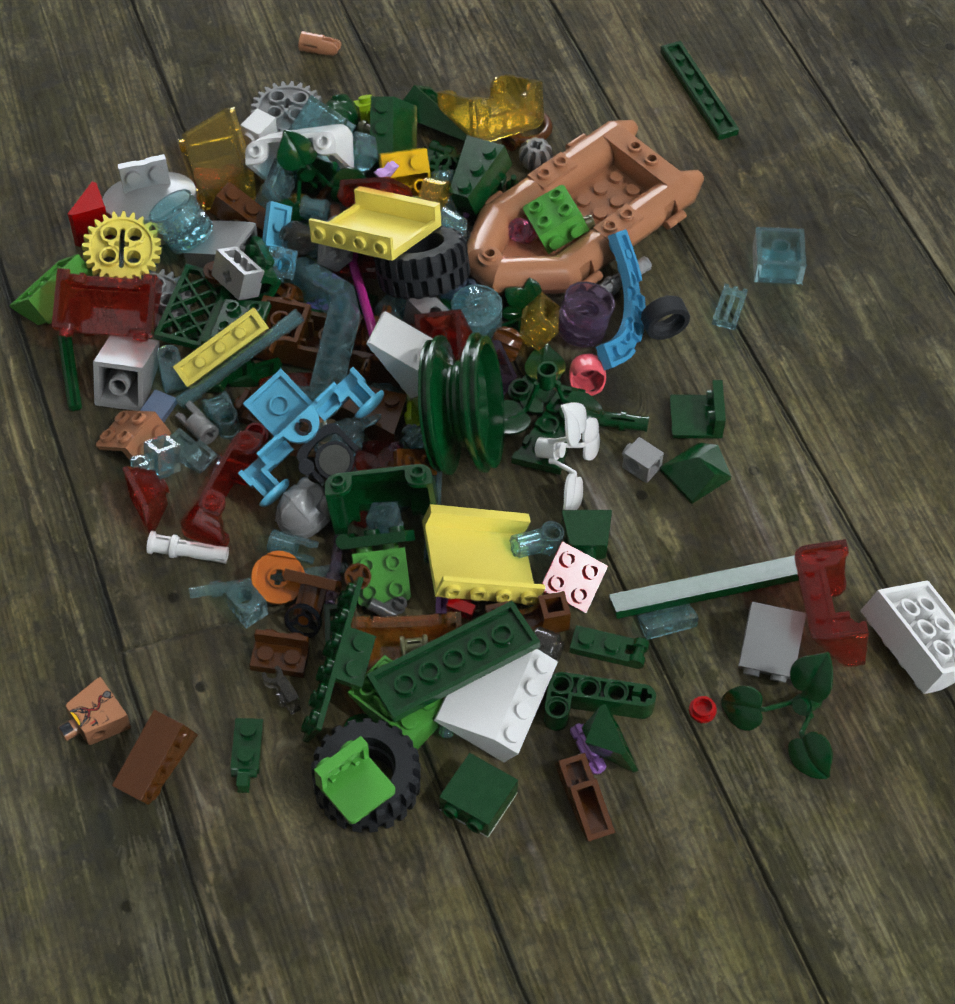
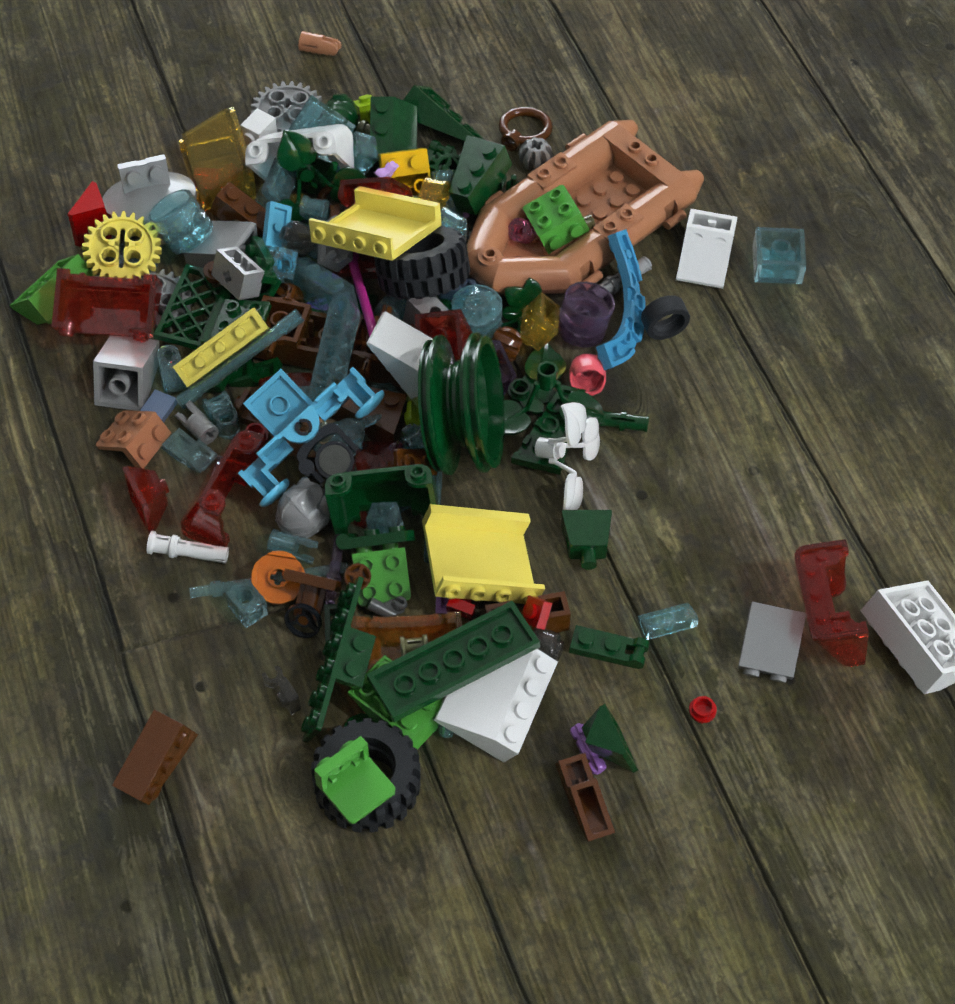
dark green axle [57,329,82,412] -> none
nougat torso [58,677,131,745] -> none
clear light blue brick [130,434,181,479] -> none
dark green hinge [230,718,264,793] -> none
reddish brown bracket [249,629,310,678] -> none
clear yellow windscreen [437,74,544,142] -> none
dark green piece [439,753,518,838] -> none
clear light blue piece [510,521,564,558] -> none
hinge [542,542,608,613] -> none
dark green beam [544,672,656,731] -> none
tile [609,552,820,619] -> none
light grey brick [622,437,664,483] -> none
dark green slope [659,443,732,504] -> none
dark green tile [660,41,739,141] -> none
dark green bracket [670,380,726,438] -> none
clear light blue tile [712,284,748,330] -> none
dark green plant [721,652,833,779] -> none
none -> red plate [522,595,552,630]
none -> white slope [676,209,737,289]

